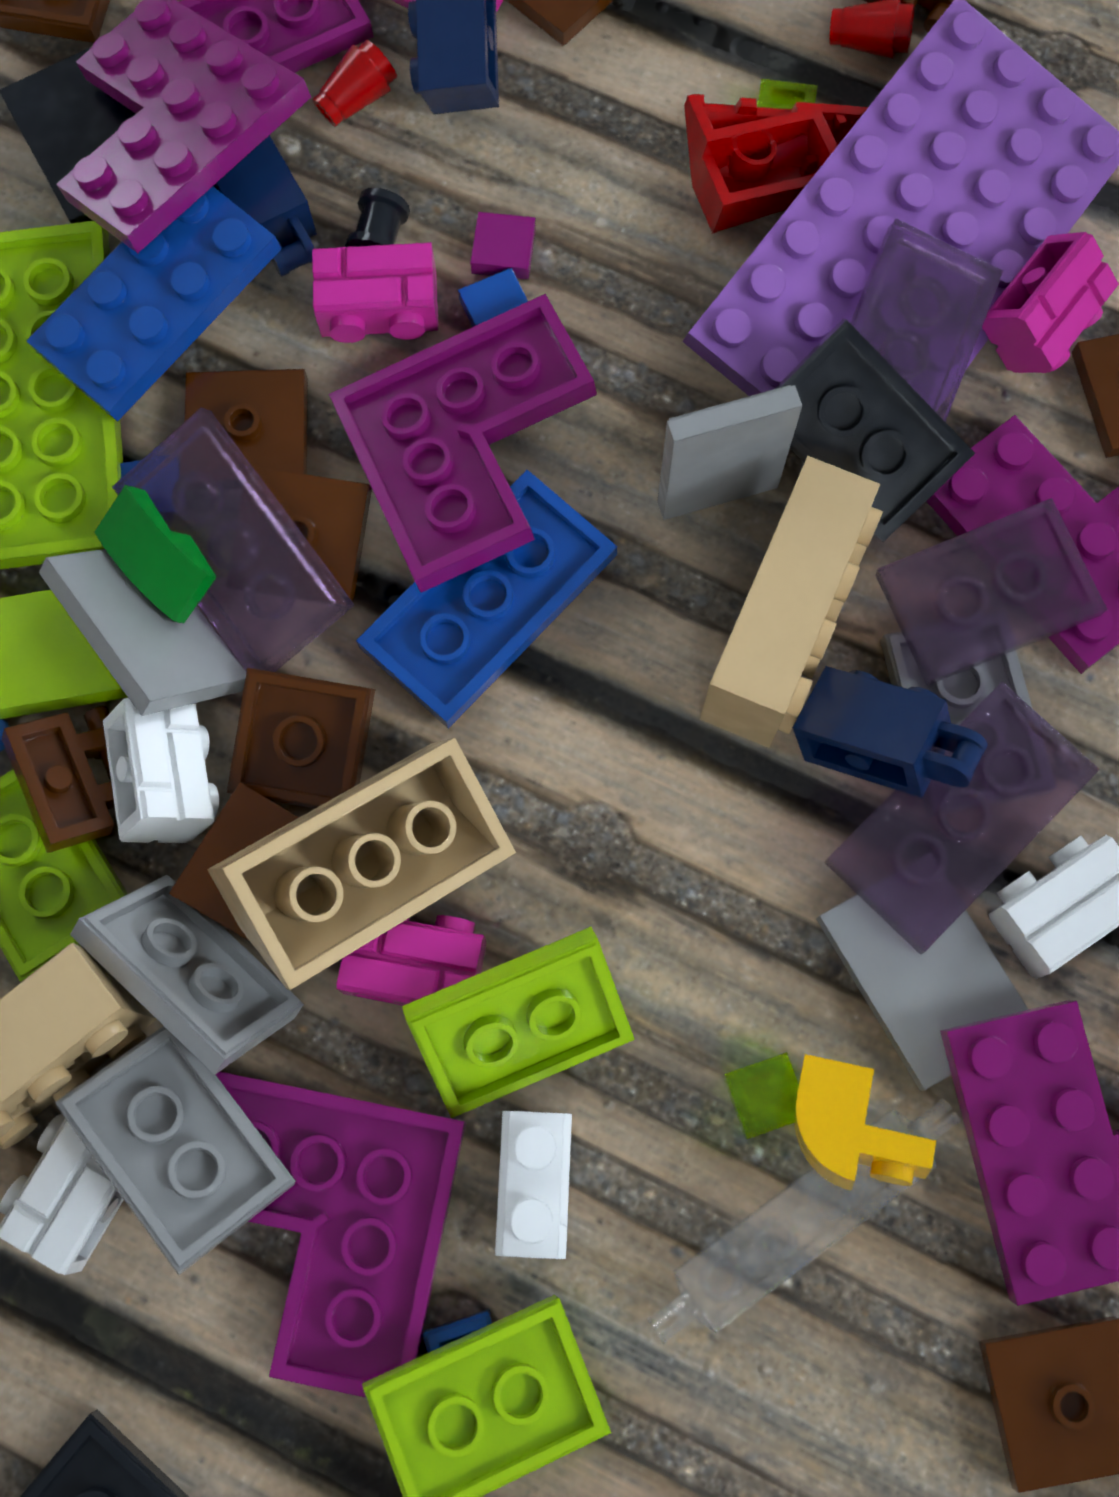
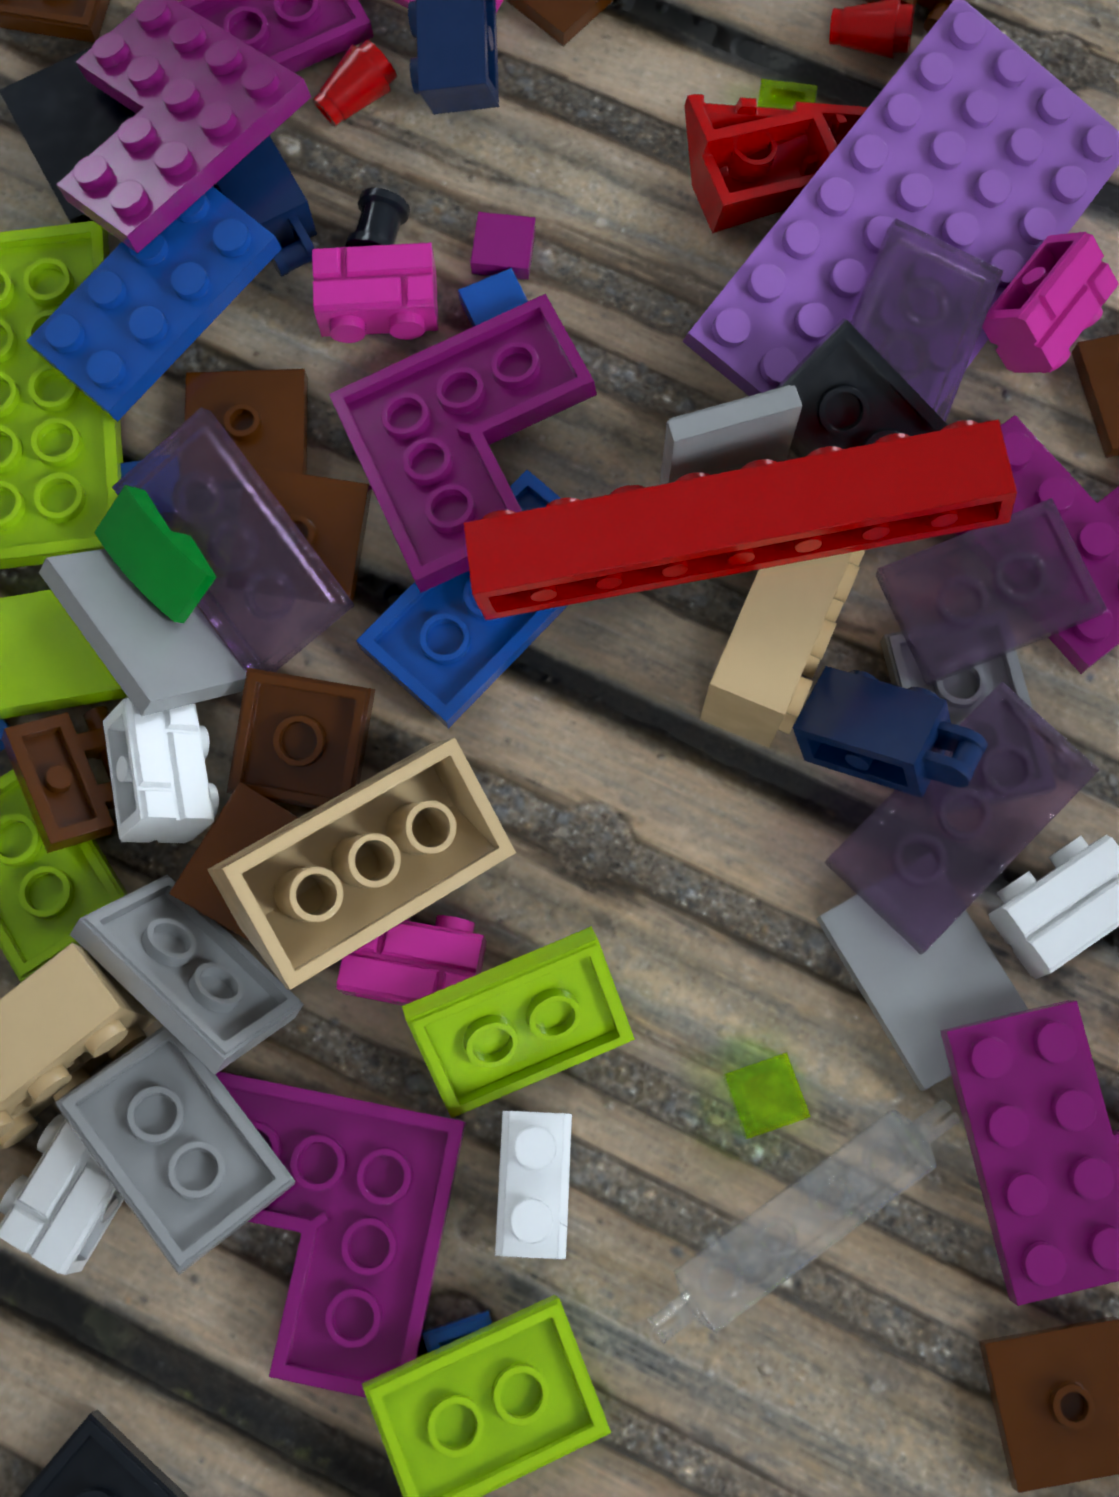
yellow brick [794,1054,936,1191] -> none
none -> red brick [463,419,1017,620]

